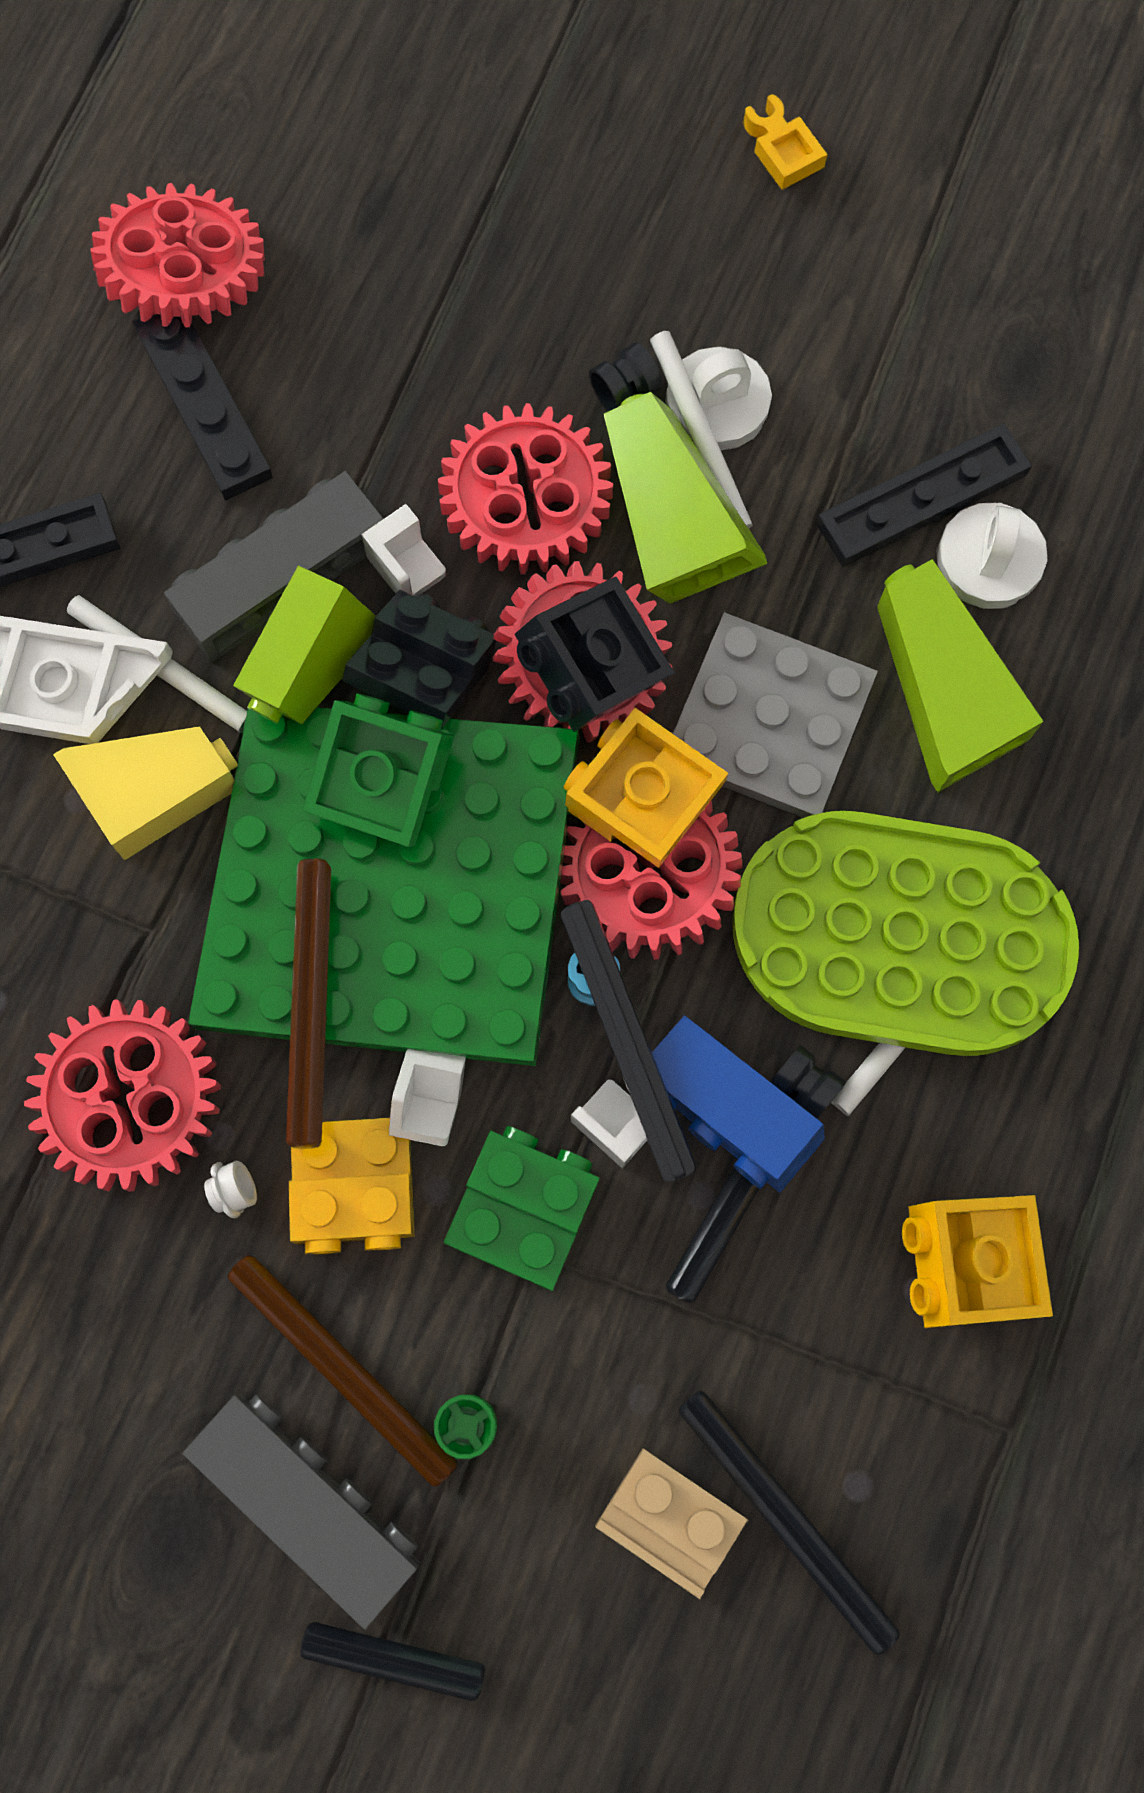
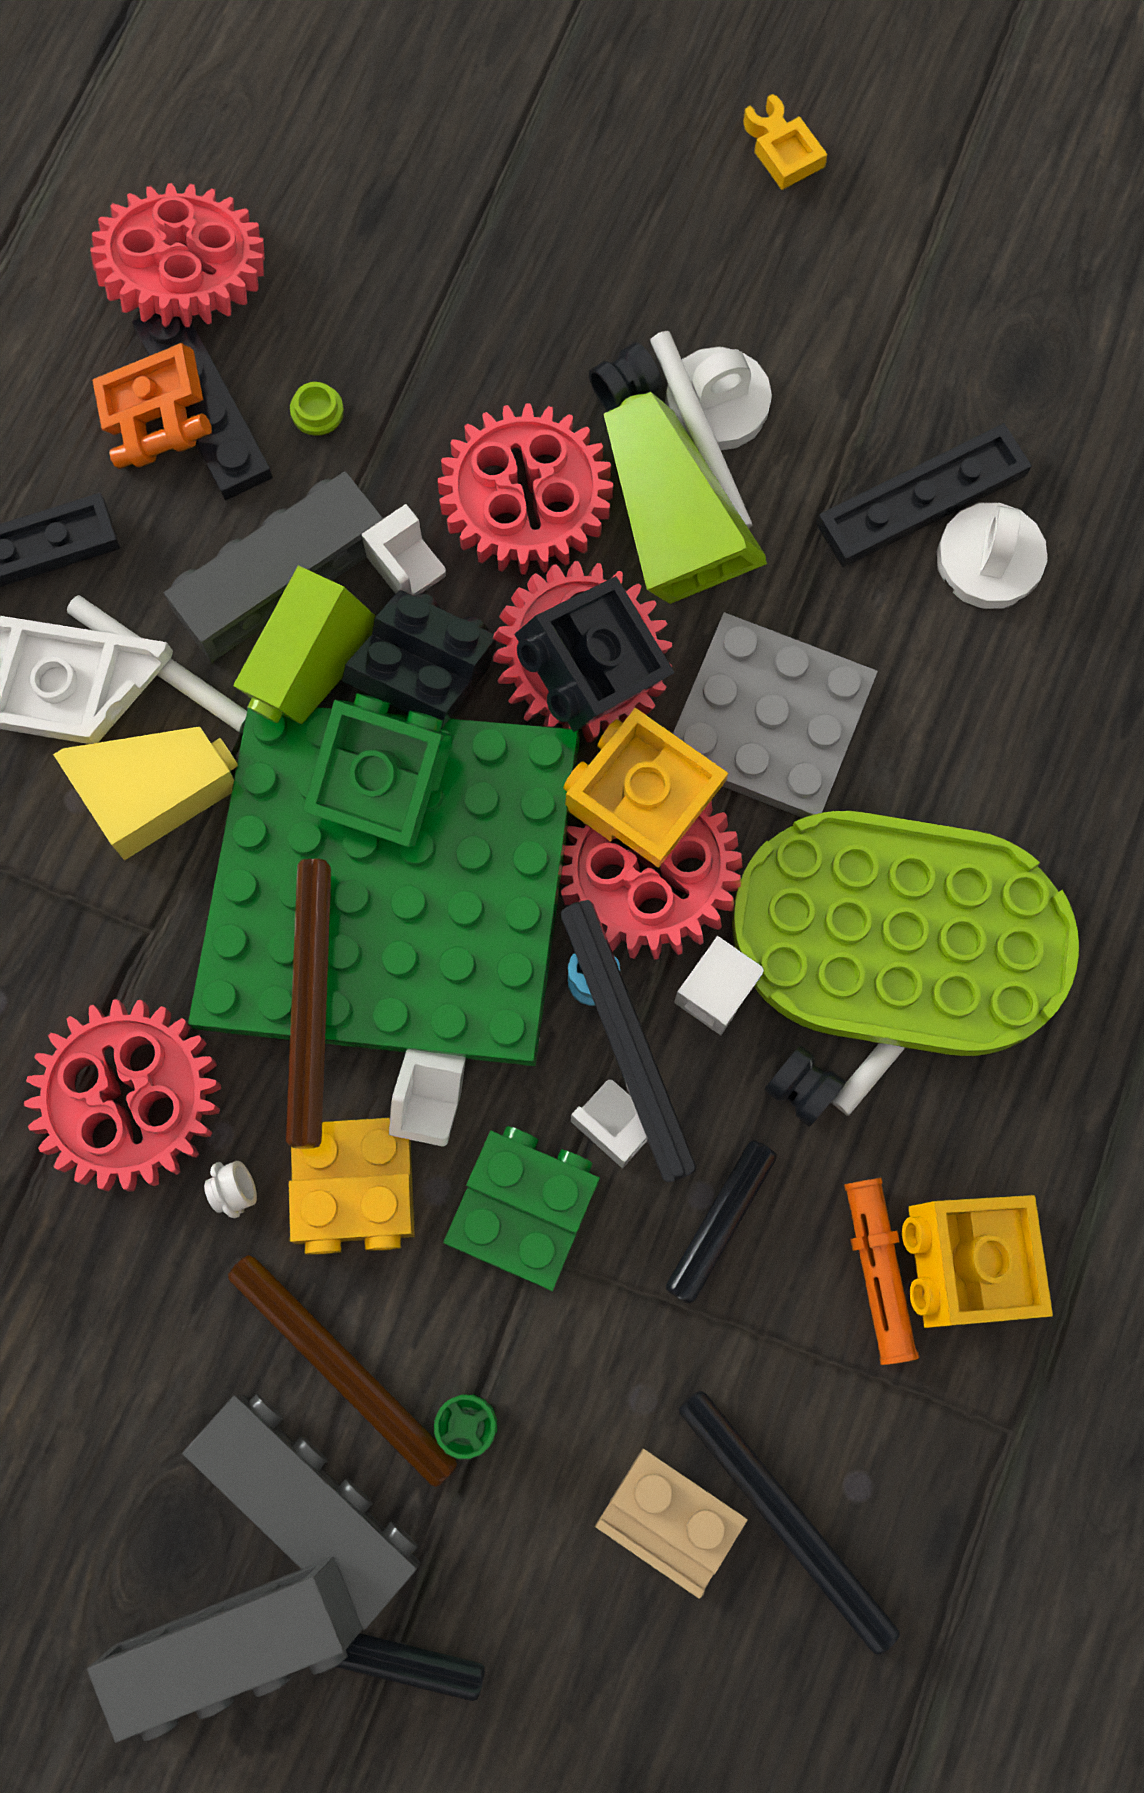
blue brick [652,1015,825,1193] -> none
lime slope [877,559,1044,792] -> none
none -> dark grey brick [86,1557,363,1743]
none -> orange plate [92,343,212,469]
none -> lime plate [290,382,344,436]
none -> white panel [674,936,763,1035]
none -> orange pin [844,1178,919,1365]

